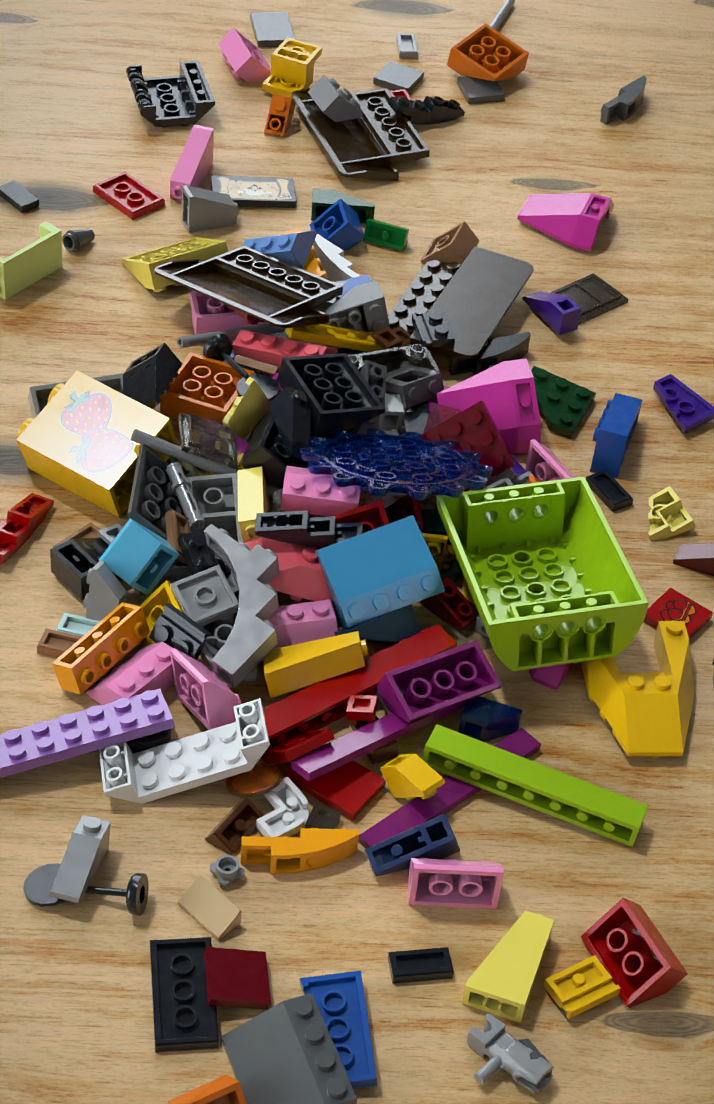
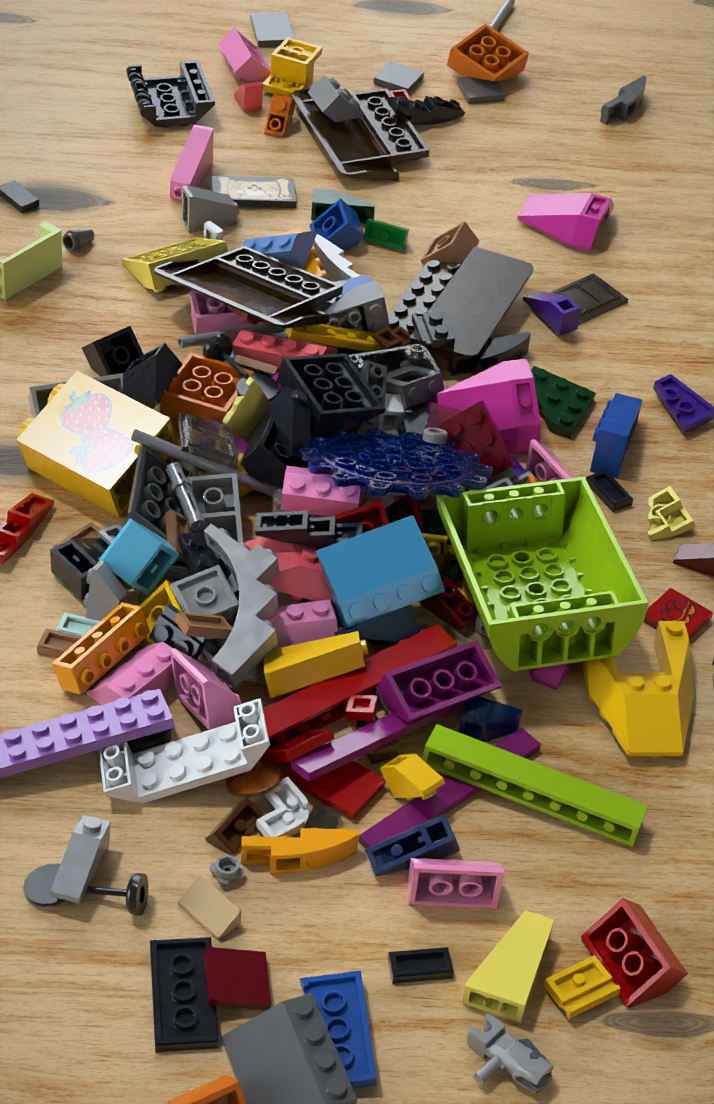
red tile [93,172,165,220] -> none
light yellow slope [237,466,271,543] -> none
light grey tile [396,33,418,59] -> none
none -> black slope [82,326,144,377]
none -> medium nougat tile [175,612,232,639]
none -> white tile [204,221,224,240]
none -> coral slope [234,81,263,112]
none -> light grey tile [423,428,448,444]

